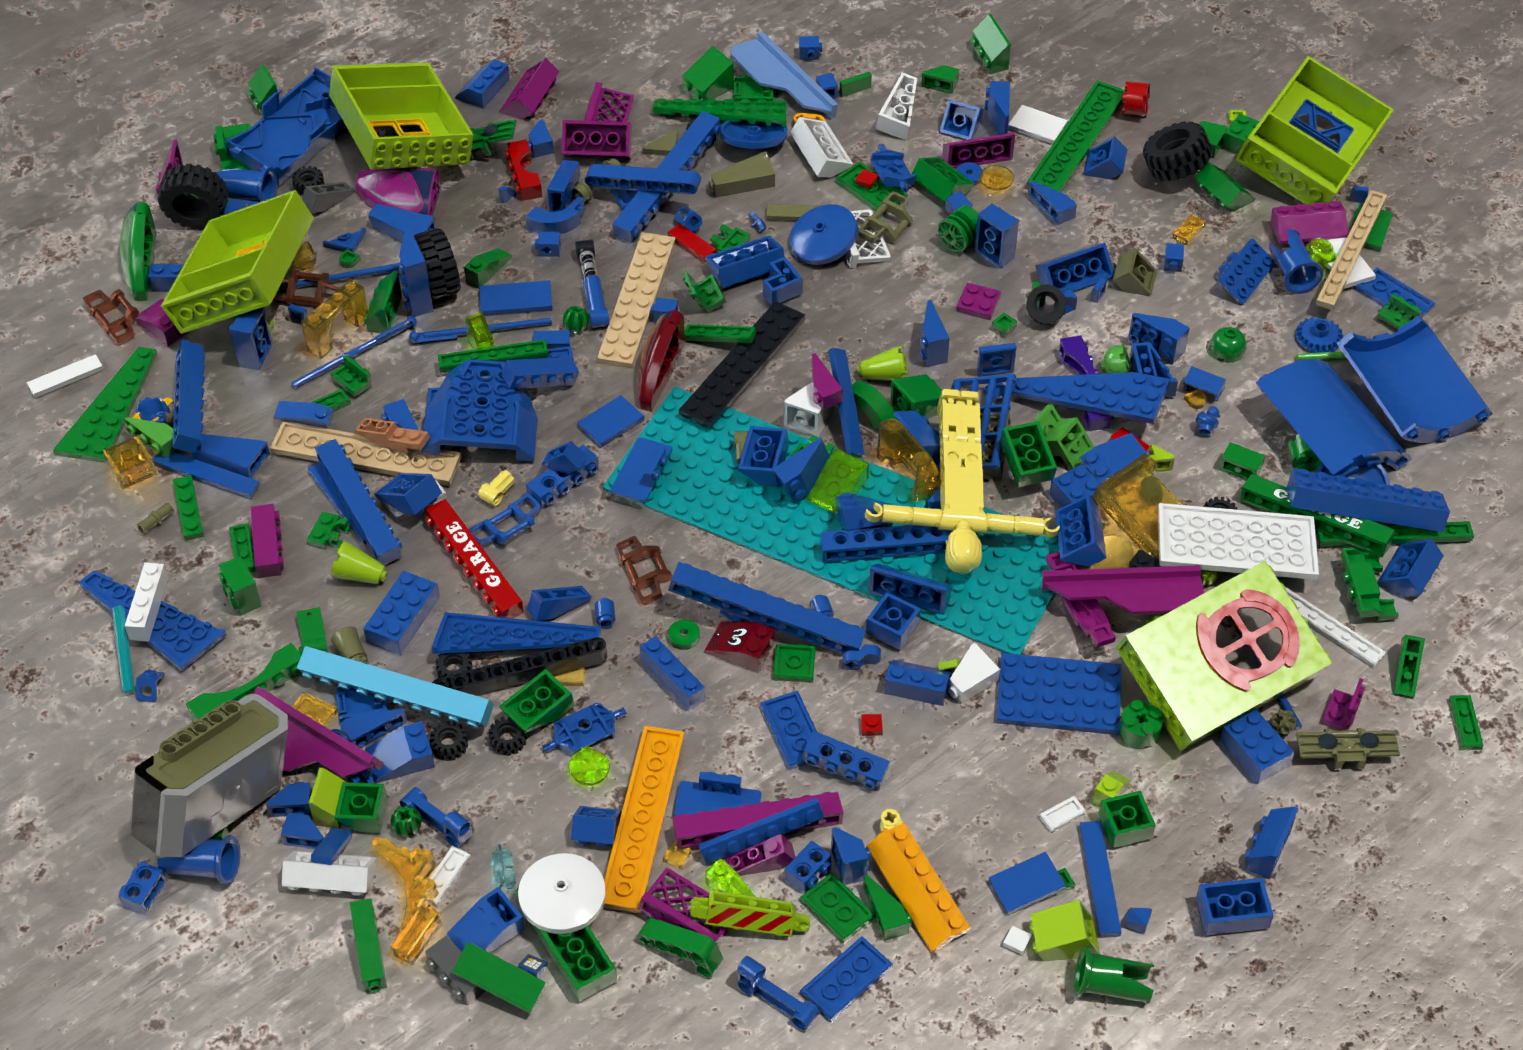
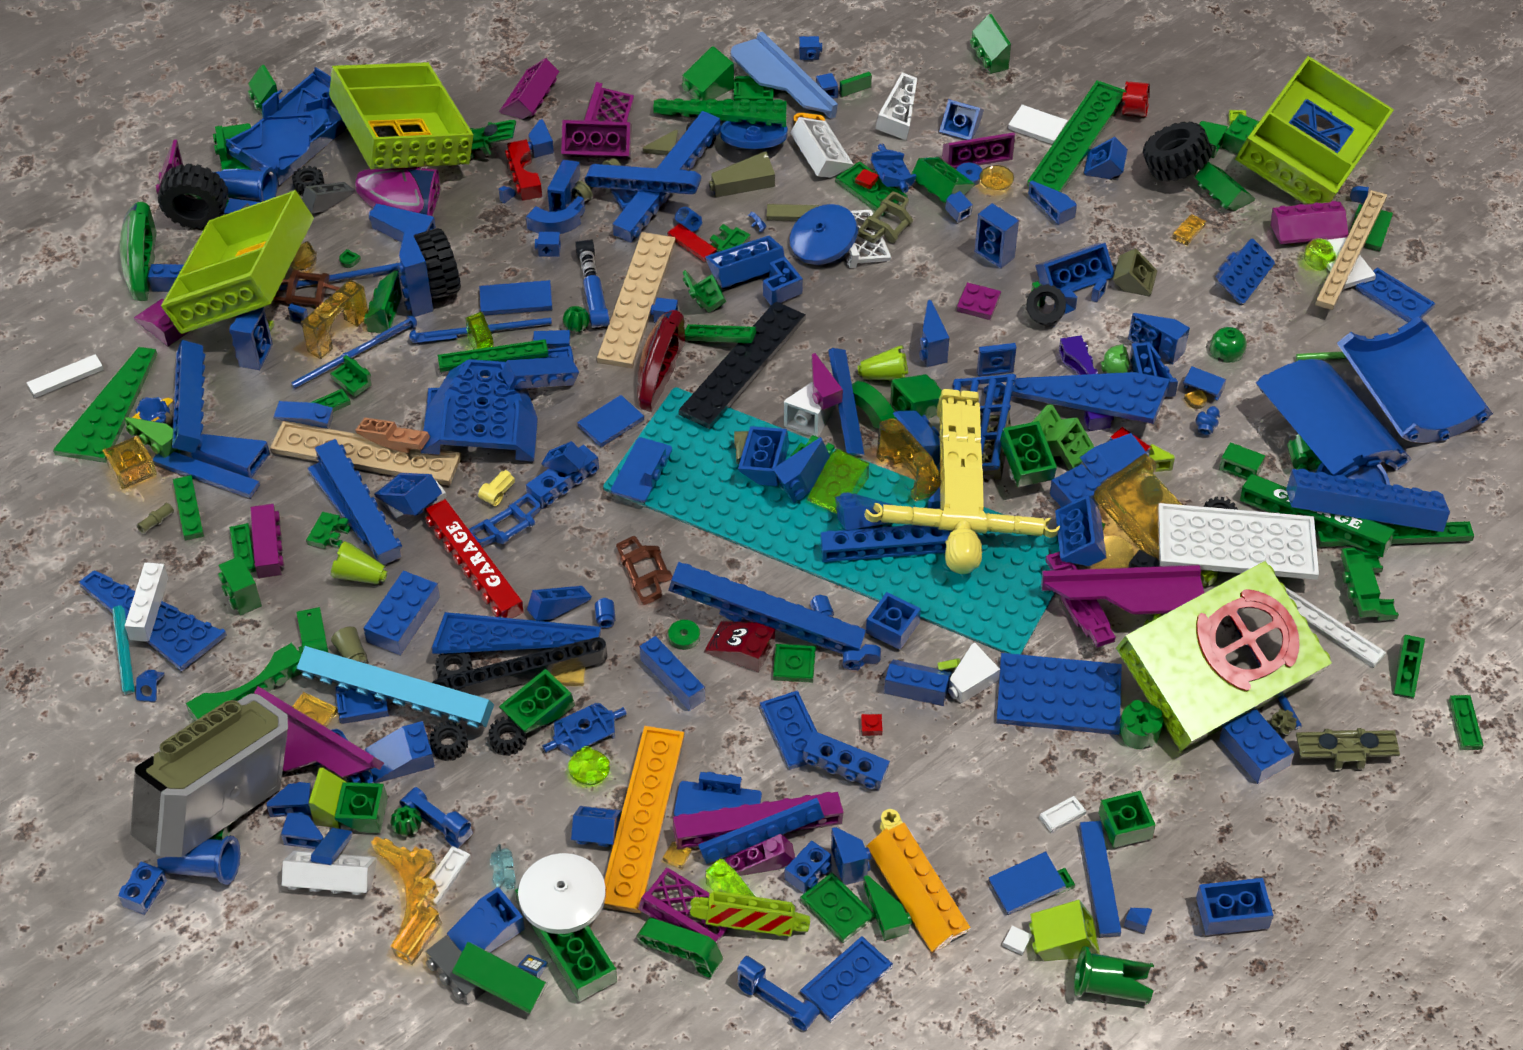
copper bar [83,289,139,344] -> none
blue tile [323,227,366,252] -> none
blue slope [339,709,407,748] -> none
green slope [350,898,387,992] -> none
blue slope [381,399,419,430] -> none
blue slope [455,59,510,109] -> none
green slope [464,248,512,289] -> none
blue slope [869,563,952,615] -> none
green slope [921,65,959,94] -> none
green wheel [938,205,978,252] -> none
blue slope [984,81,1010,135] -> none
green plate [992,312,1018,336] -> none
lime slope [1093,771,1132,806] -> none
blue brick [1164,243,1184,272] -> none
blue slope [1245,806,1298,879] -> none
blue piece [1269,229,1324,294] -> none
blue gear [1296,316,1344,353] -> none
magenta bracket [1321,678,1365,731] -> none
blue slope [1377,539,1444,597] -> none
green bracket [1378,294,1422,329] -> none

